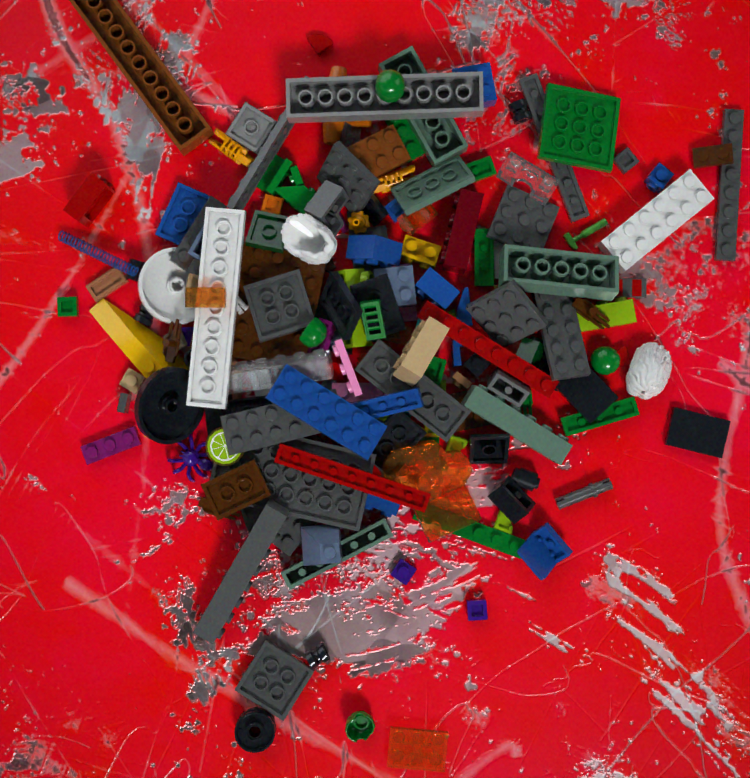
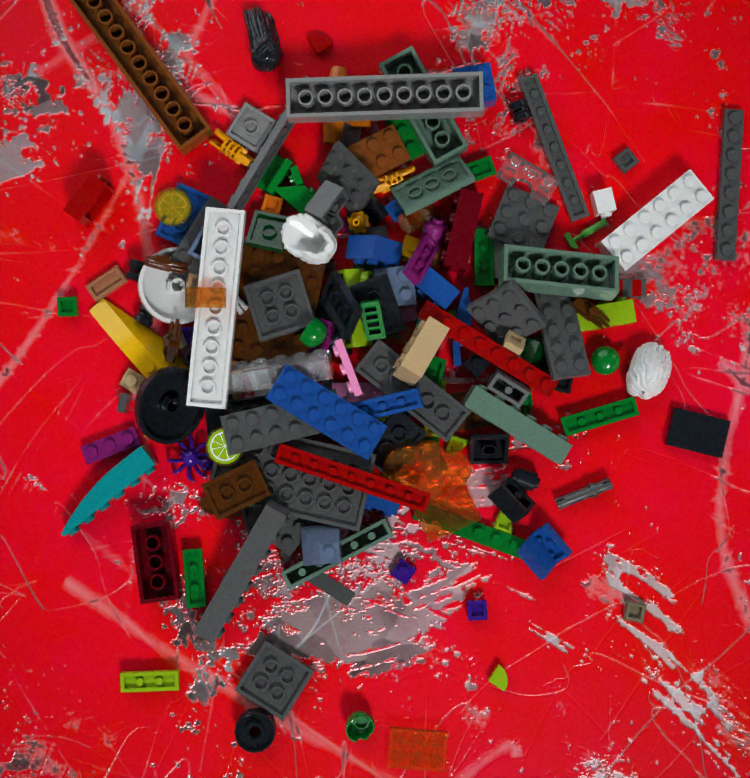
blue piece [58,230,139,276] -> none
black wheel [305,643,330,670] -> none
green hair [375,69,405,103] -> none
medium nougat plate [451,371,472,390] -> none
green plate [537,83,621,173] -> none
black tile [556,368,619,424] -> none
blue bracket [644,162,674,193] -> none
reddish brown plate [692,143,734,169] -> none
none -> teal slope [61,445,159,537]
none -> lime plate [120,669,180,693]
none -> dark red brick [131,519,183,604]
none -> reddish brown piece [144,254,189,274]
none -> clear yellow tile [153,187,192,226]
none -> green plate [182,548,207,608]
none -> black hair [244,7,284,73]
none -> dark grey sticker [308,573,355,606]
none -> magenta plate [402,233,440,286]
none -> magenta head [421,216,448,244]
none -> lime tile [488,663,508,692]
none -> tan plate [503,330,526,355]
none -> white brick [589,187,617,219]
none -> dark tan tile [623,600,646,624]

